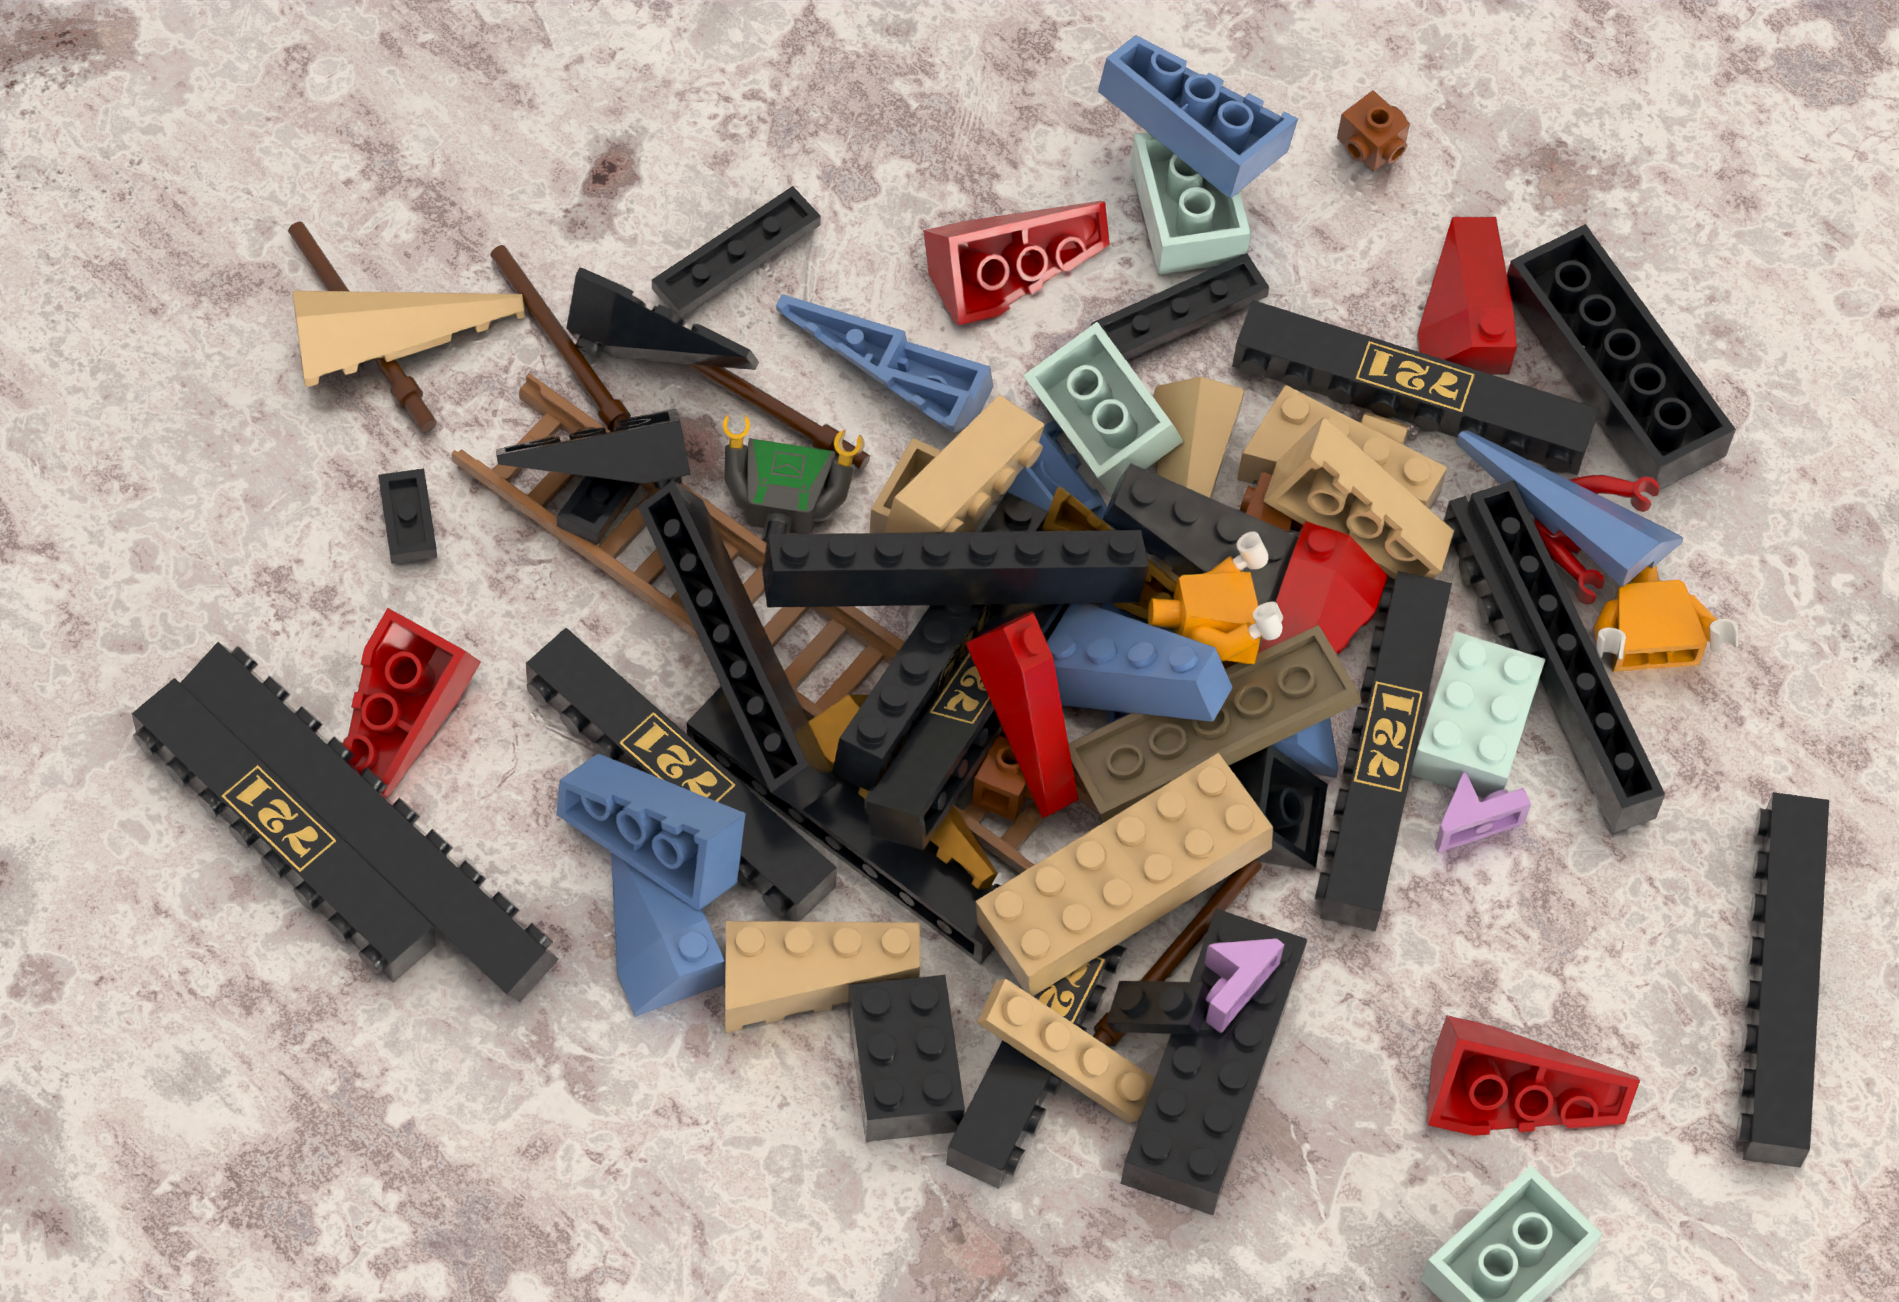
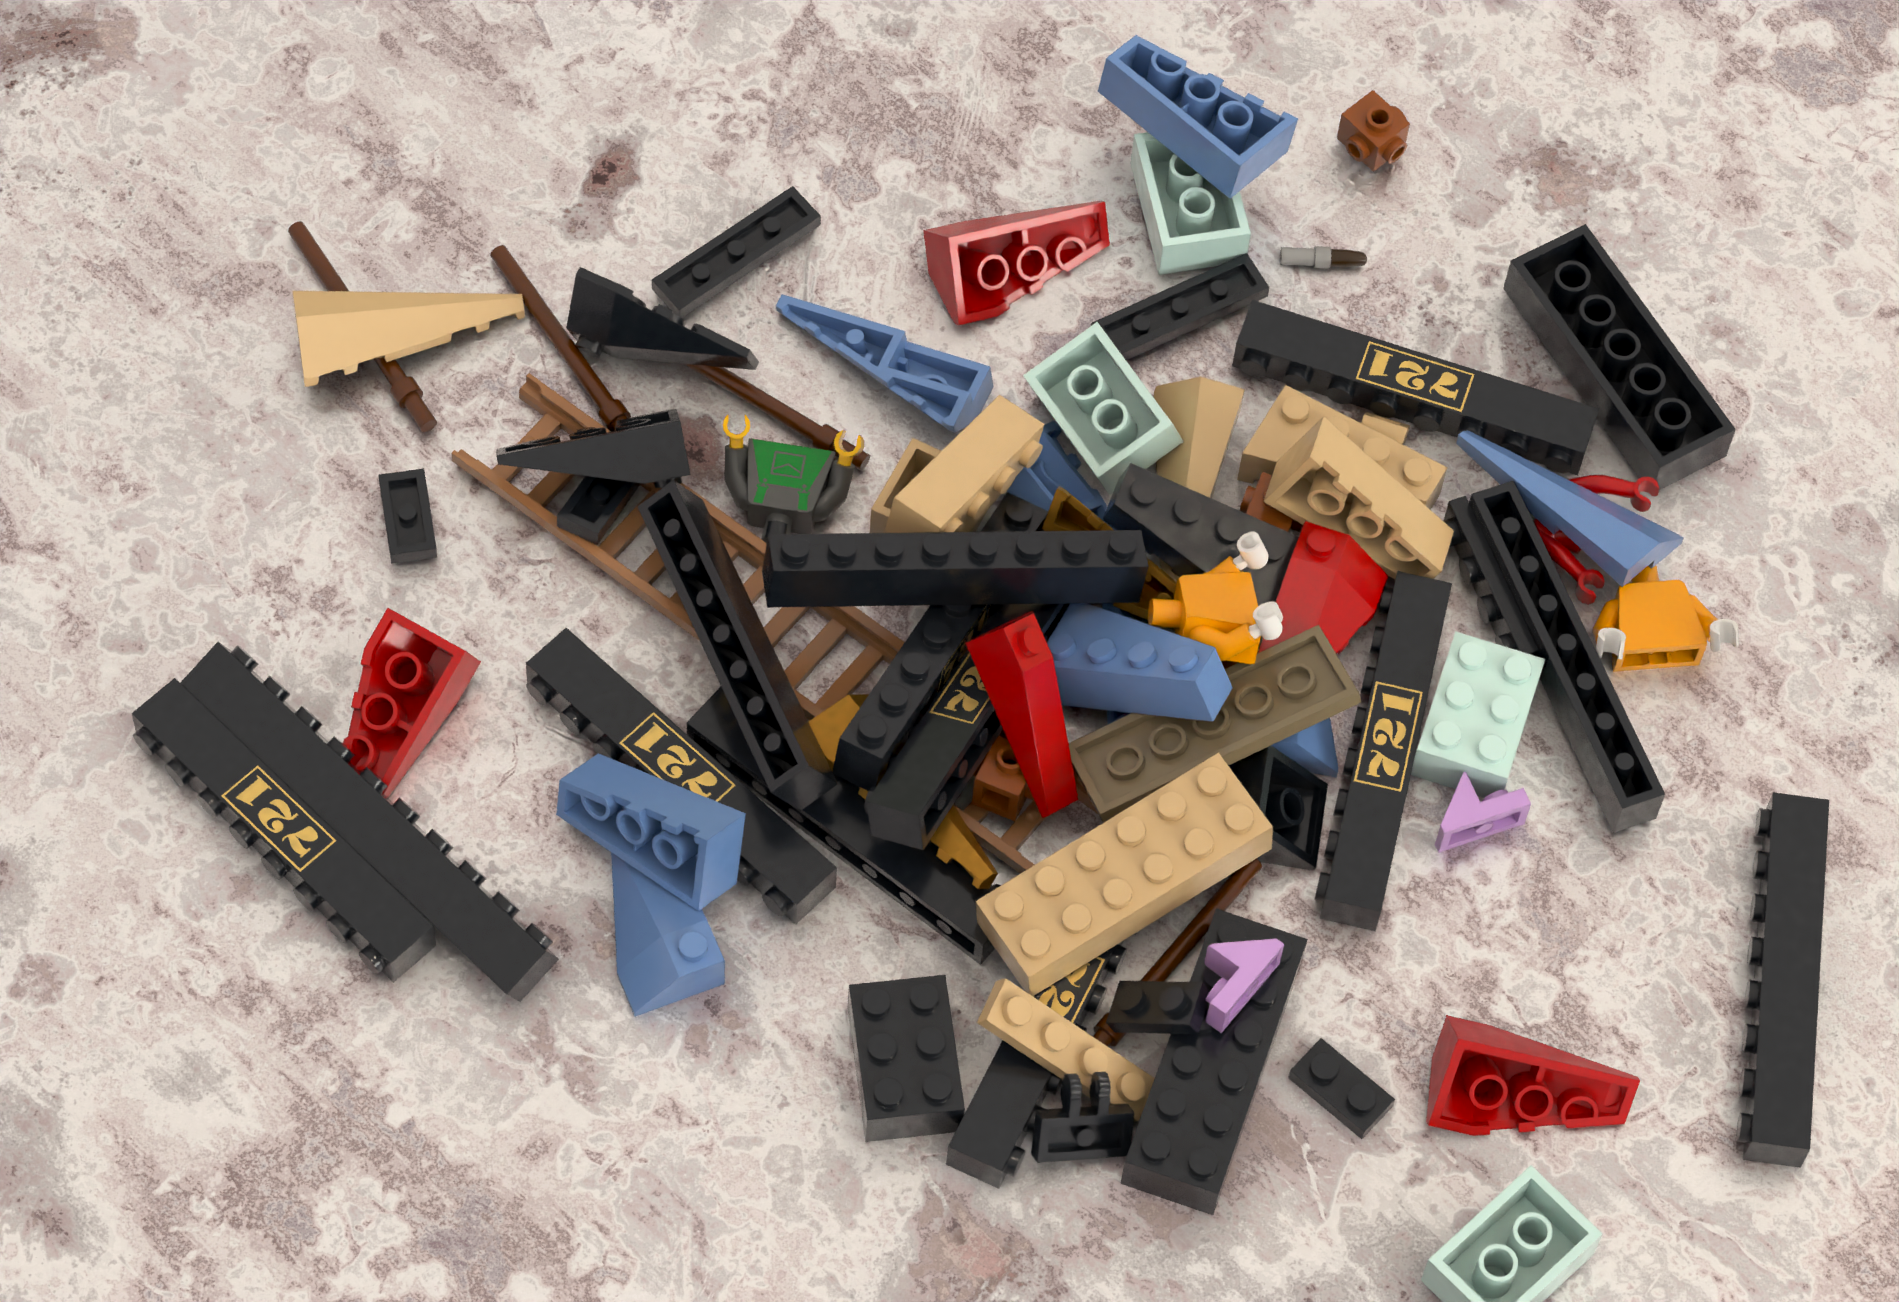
tan wedge [725,921,920,1033] -> none
red wedge [1417,217,1517,375] -> none
none -> black hinge [1031,1071,1135,1163]
none -> light grey piece [1280,246,1367,269]
none -> black plate [1288,1038,1395,1139]

